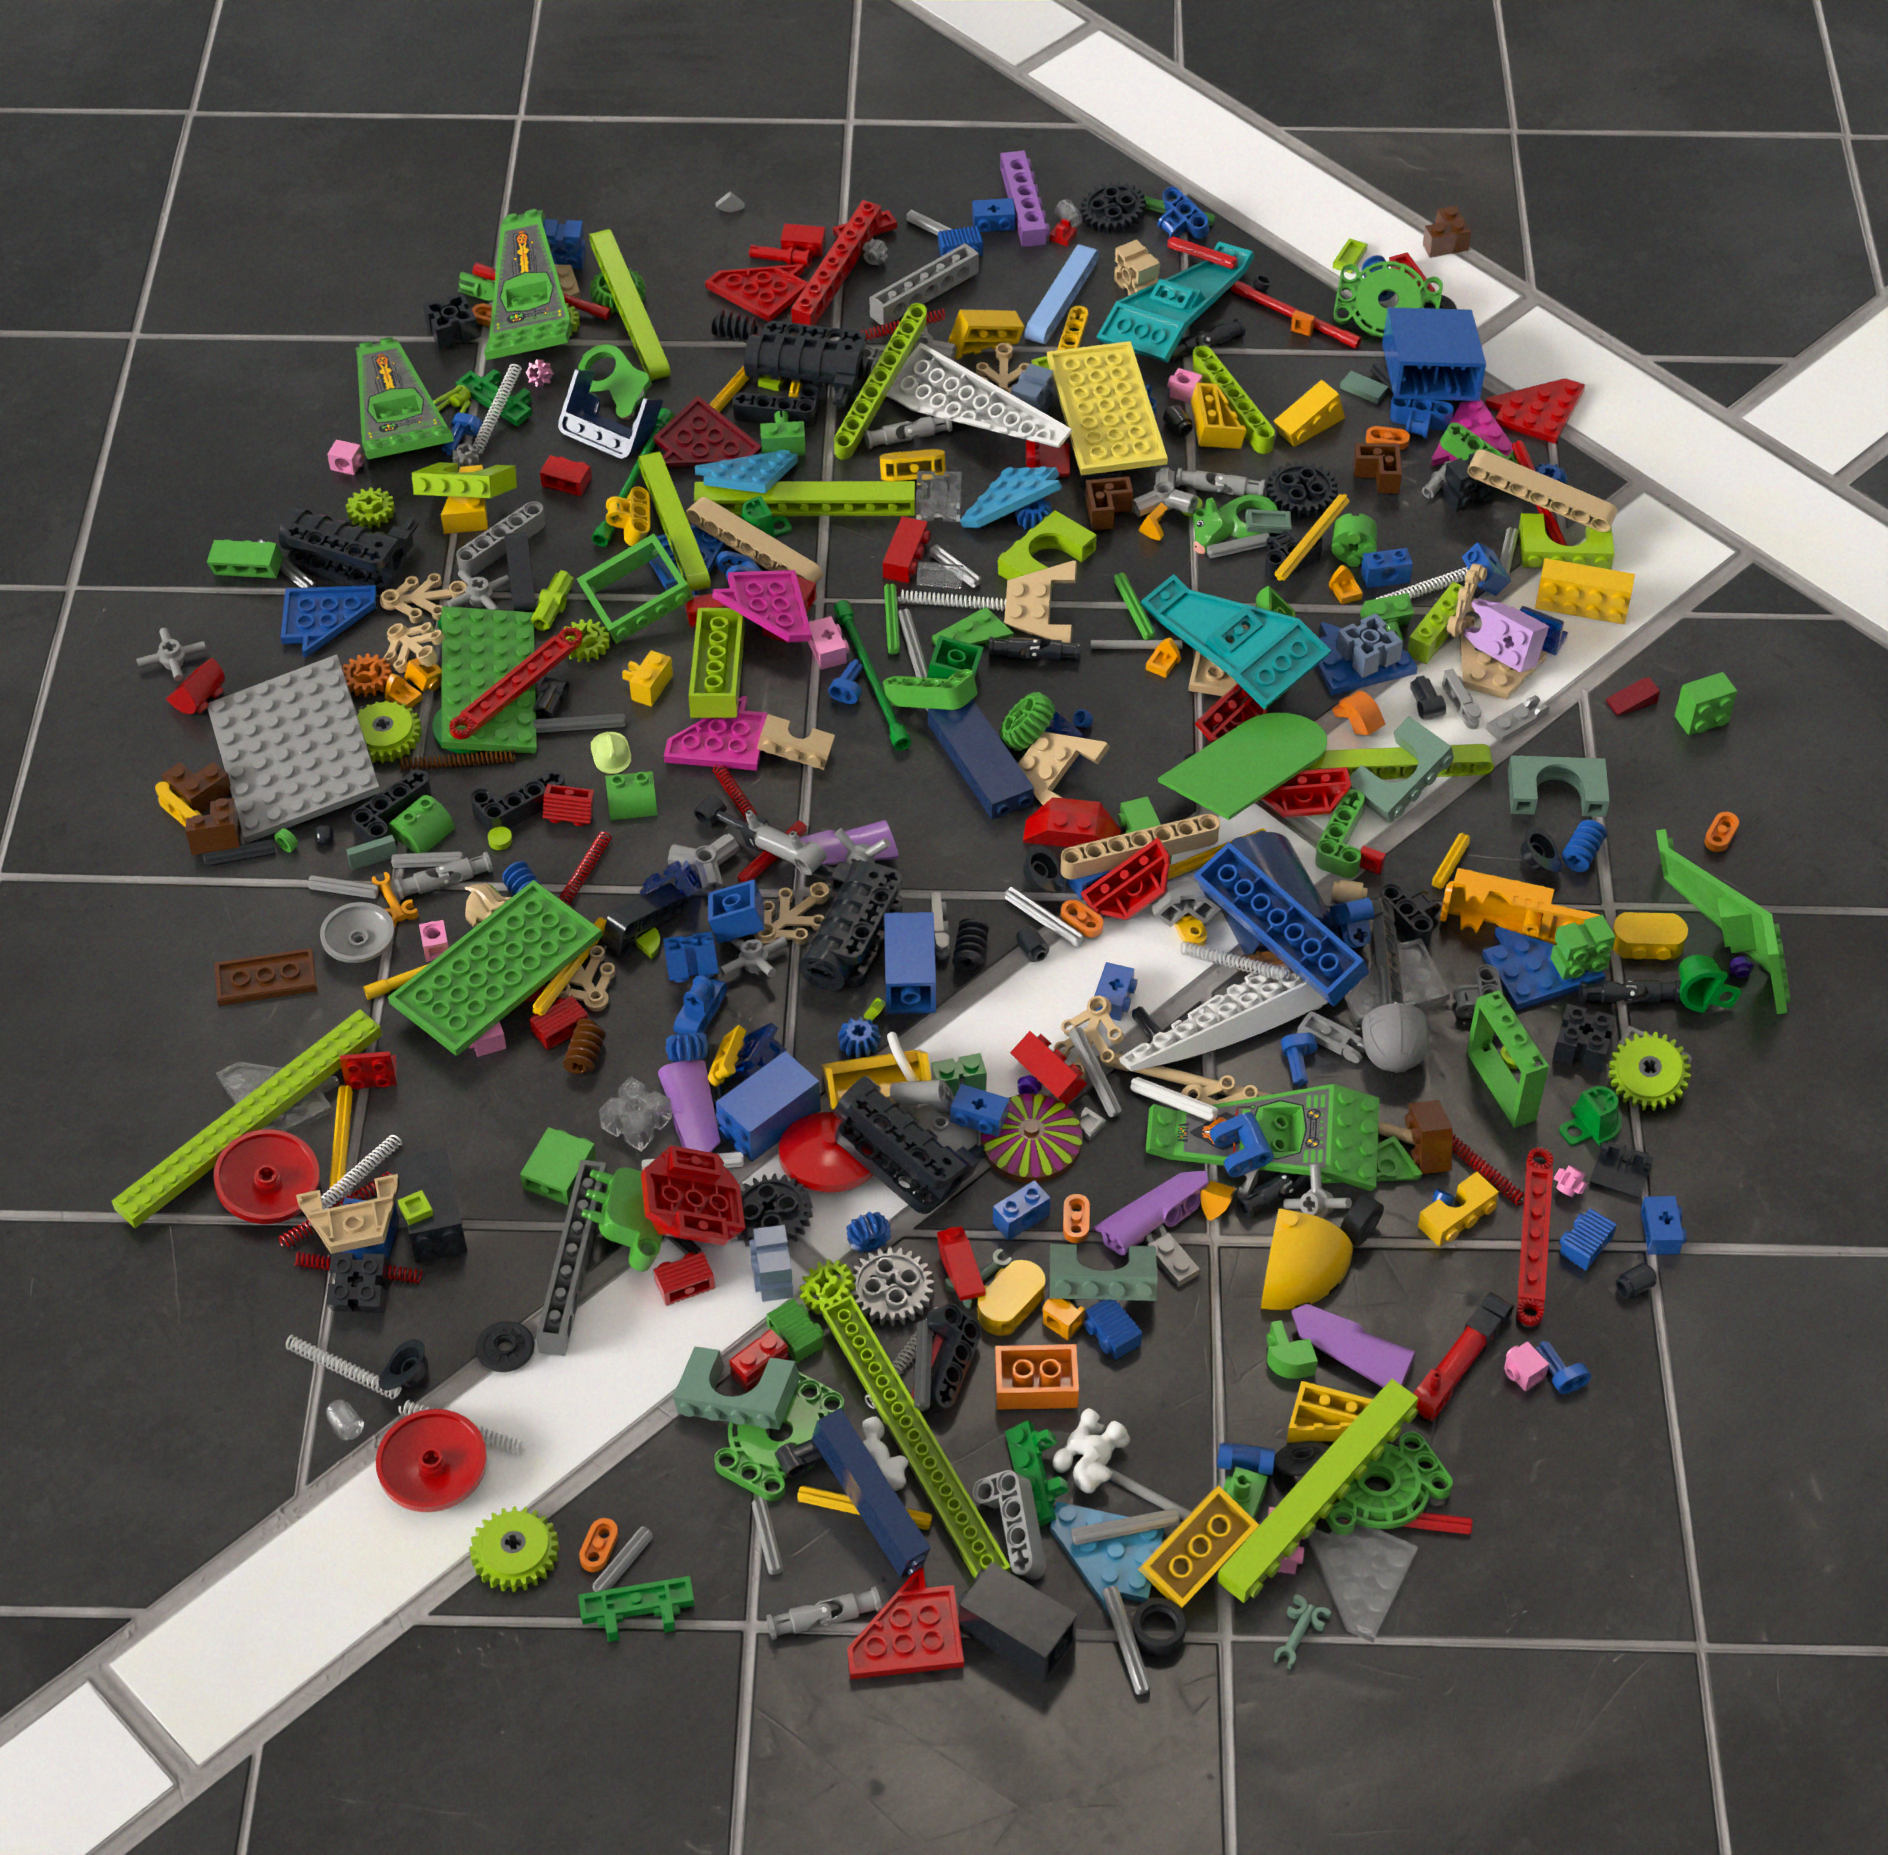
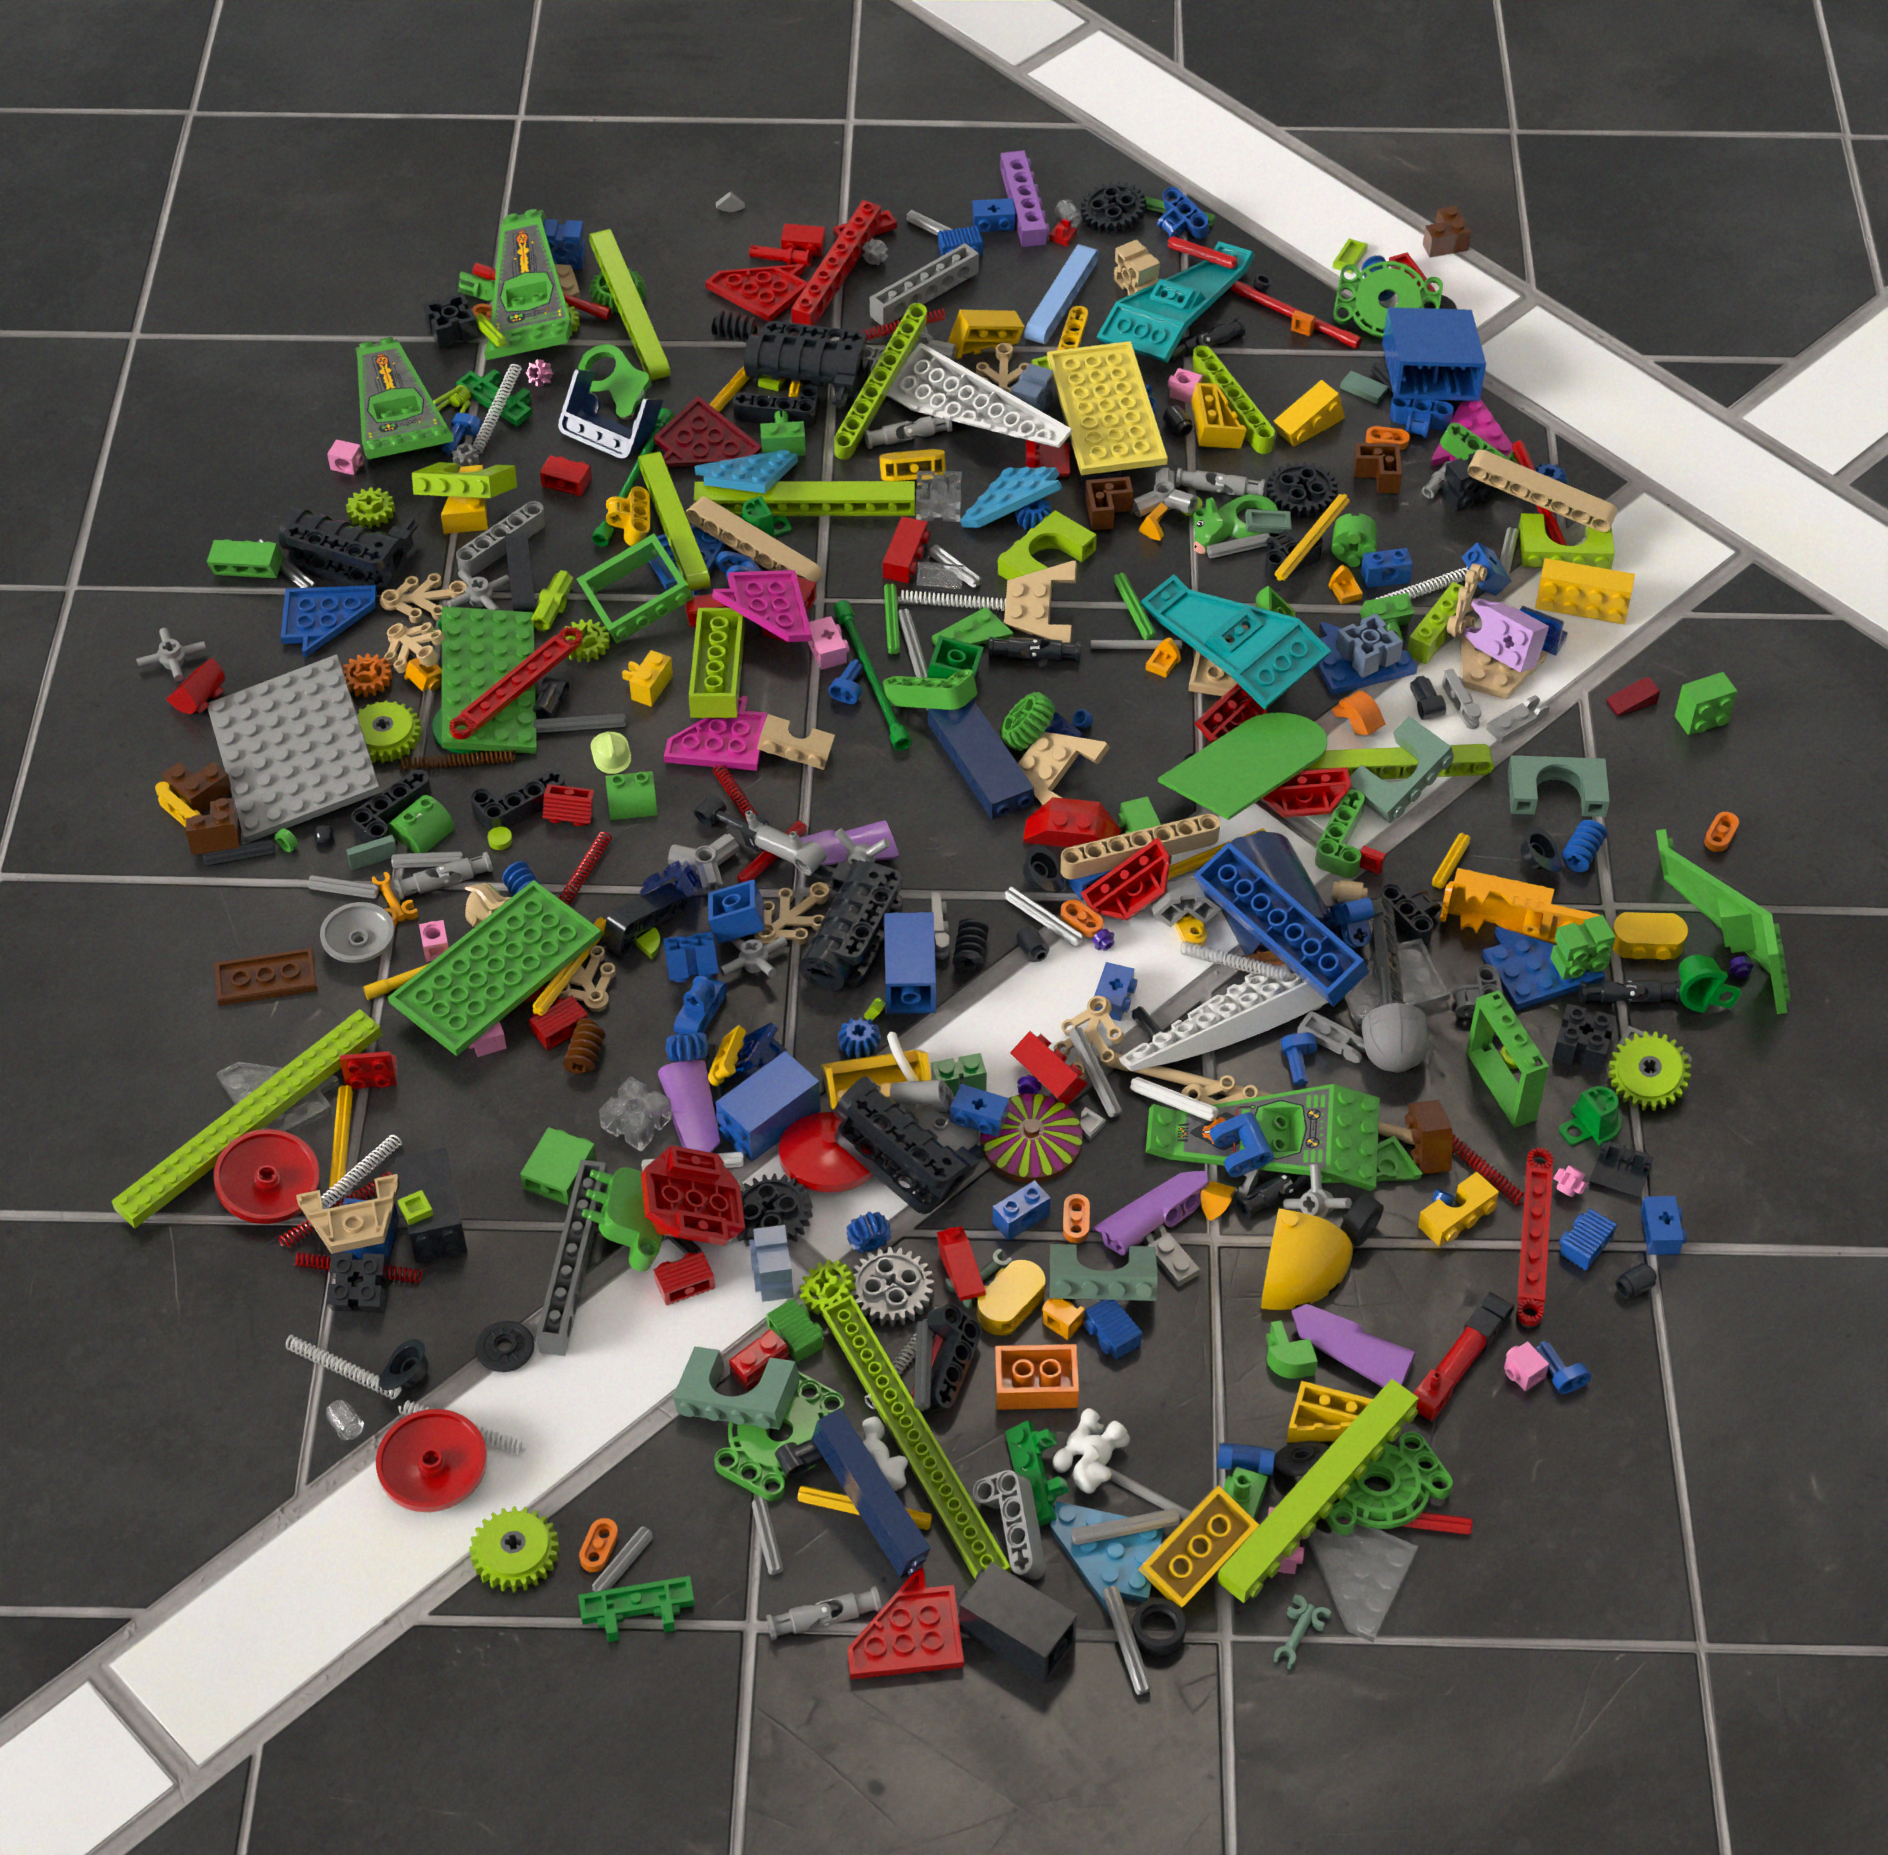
light orange tile [385,674,423,709] -> none
red wing [1485,378,1585,444] -> none
none -> lime axle [475,313,507,348]
none -> dark purple plate [1092,928,1115,951]

